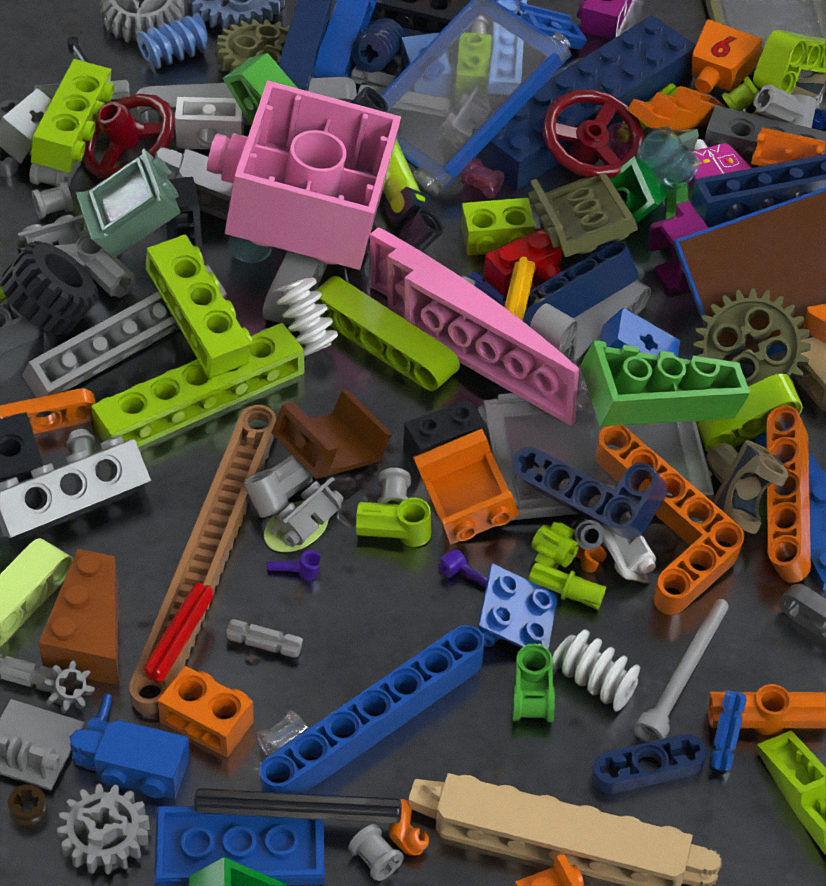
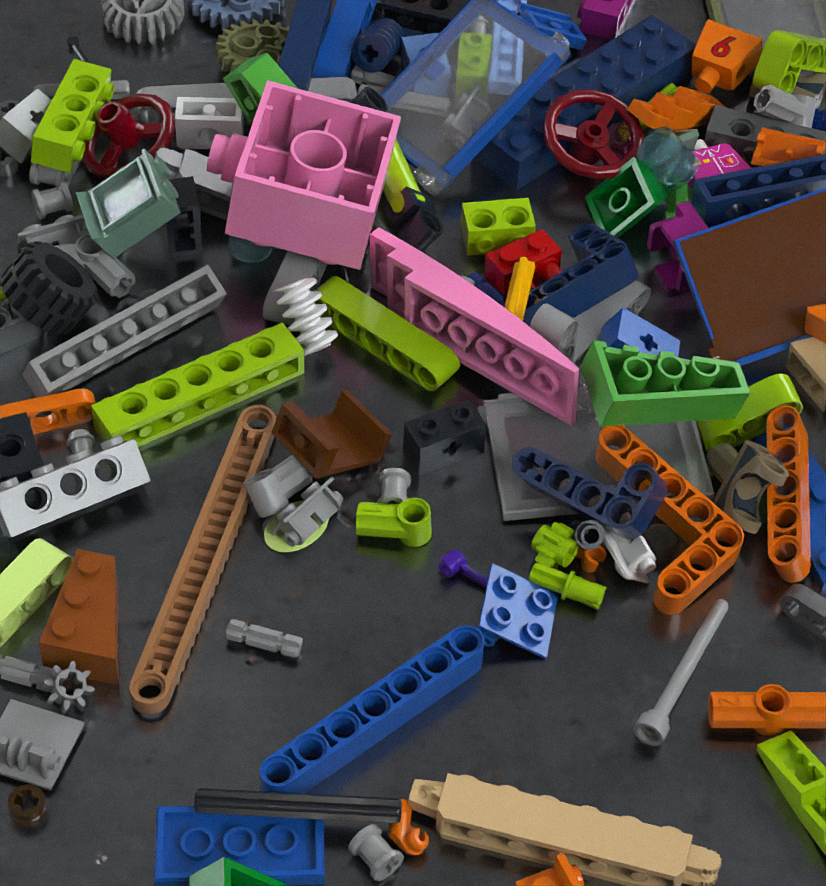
light grey gear [57,784,150,874] -> none
blue hinge [69,720,190,799] -> none
blue hand [88,694,113,733] -> none
medium blue piece [137,13,207,69] -> none
red axle [144,582,213,683] -> none
lime brick [146,234,253,378] -> none
orange brick [158,666,254,758] -> none
clear bush [256,710,308,757] -> none
dark purple hand [267,550,321,581] -> none
orange panel [413,429,520,545] -> none
clear pink bush [461,157,505,199] -> none
bright green piece [512,643,555,723] -> none
olive bracket [528,173,638,257] -> none
white piece [552,629,640,711] -> none
dark blue beam [591,734,707,794] -> none
olive gear [693,288,811,387] -> none
blue axle [710,690,747,771] -> none
lime bush [721,76,759,111] -> none

